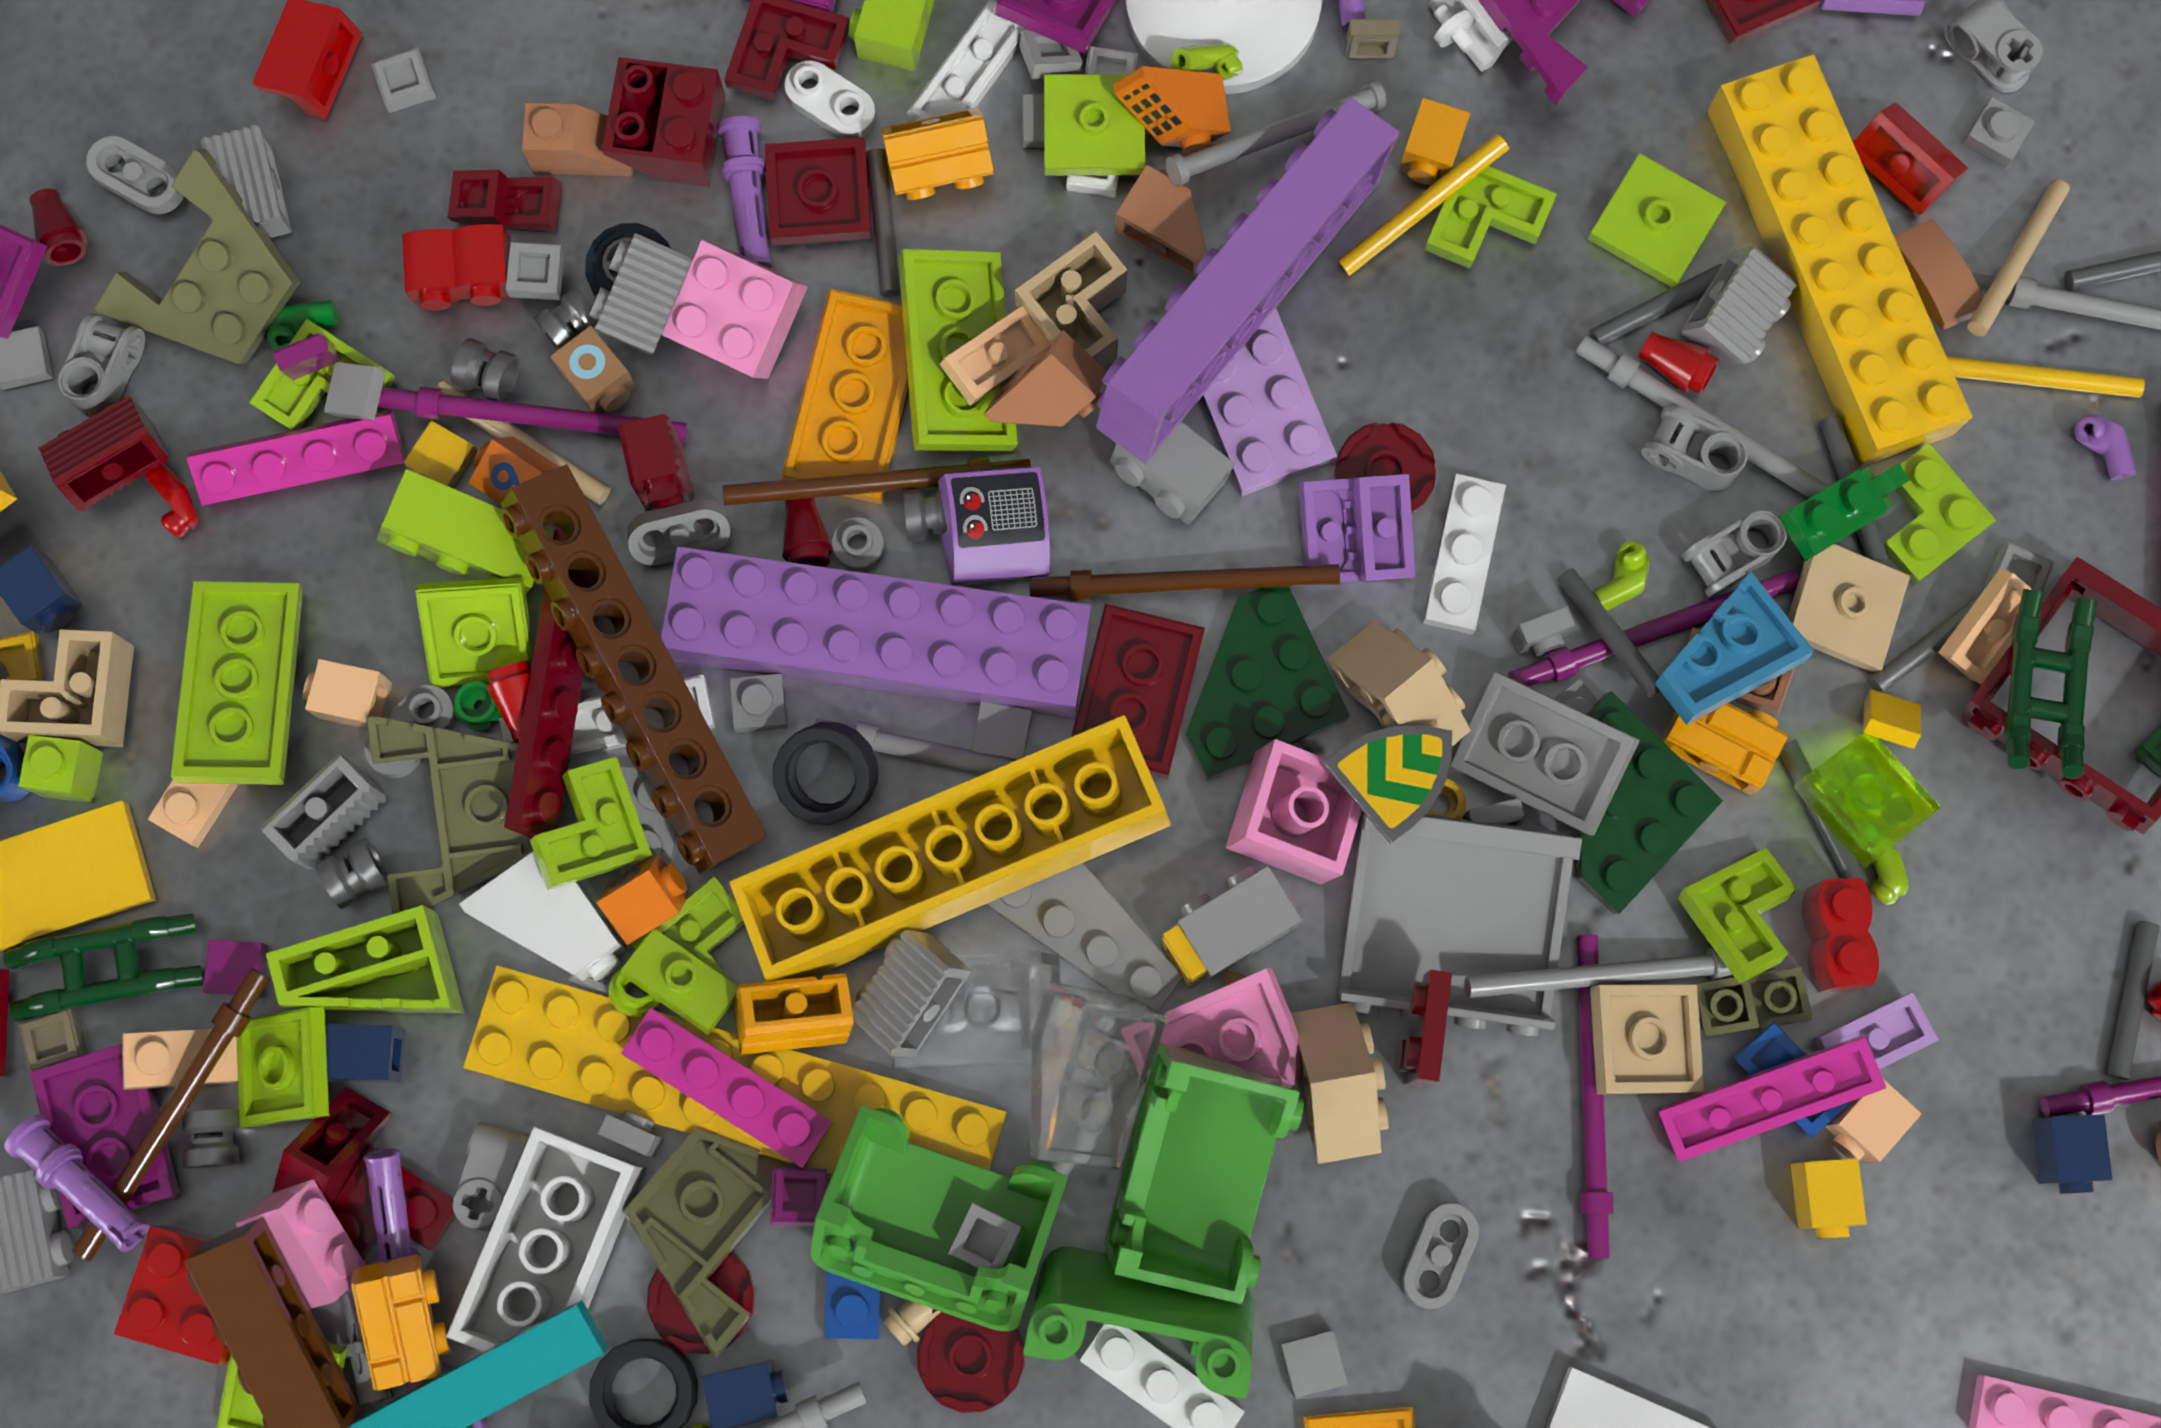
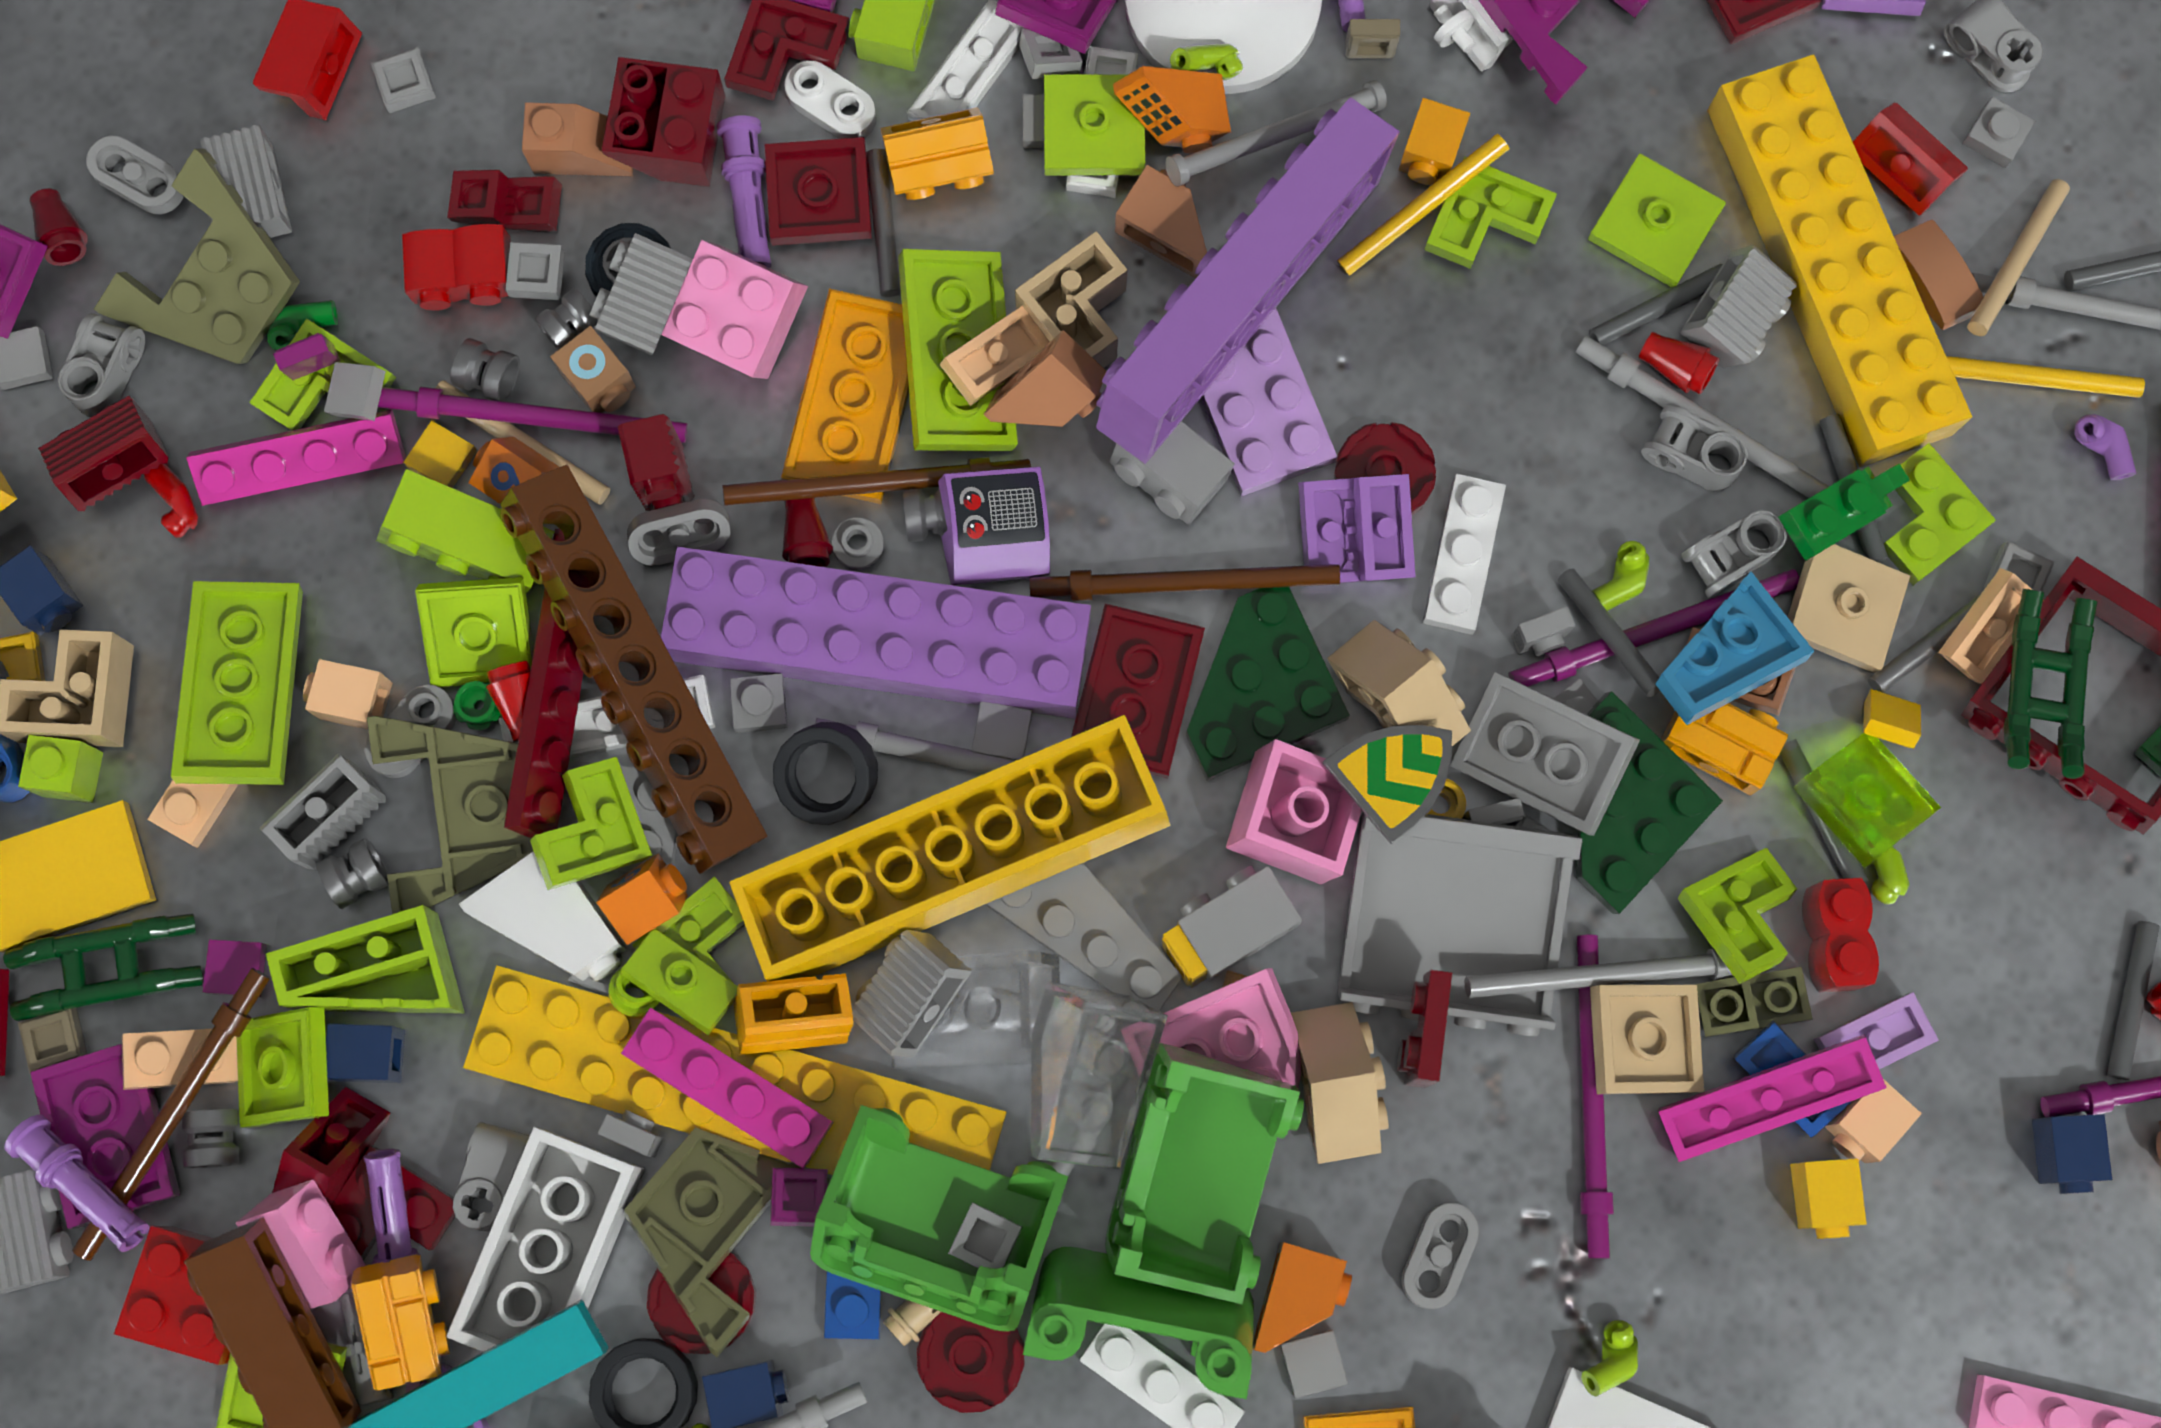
none -> orange slope [1252,1242,1352,1353]
none -> lime arm [1582,1320,1638,1397]

